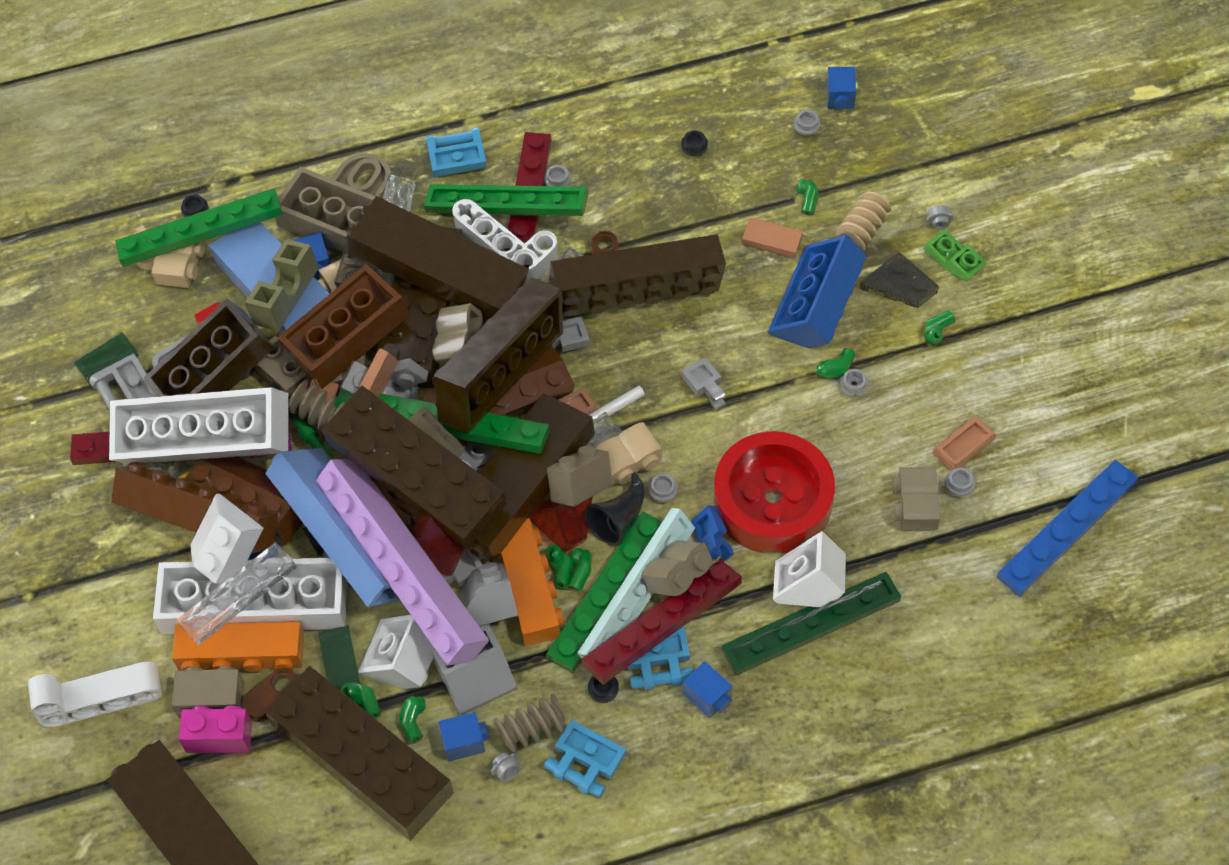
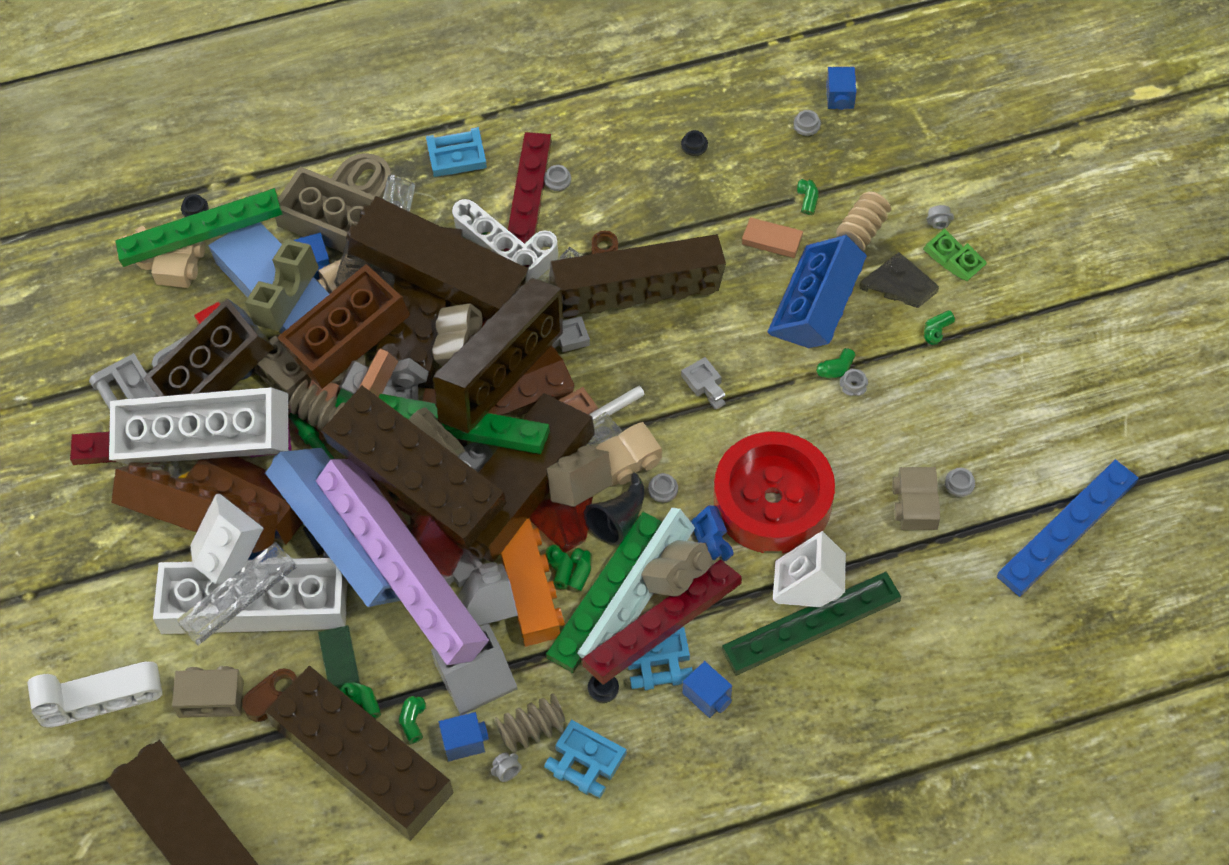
clear green tile [74,332,139,386] -> none
orange brick [172,621,304,672] -> none
dark pink brick [179,705,252,753] -> none
white slope [358,614,434,689] -> none
green plate [424,184,589,216] -> none
nougat tile [933,415,997,471] -> none

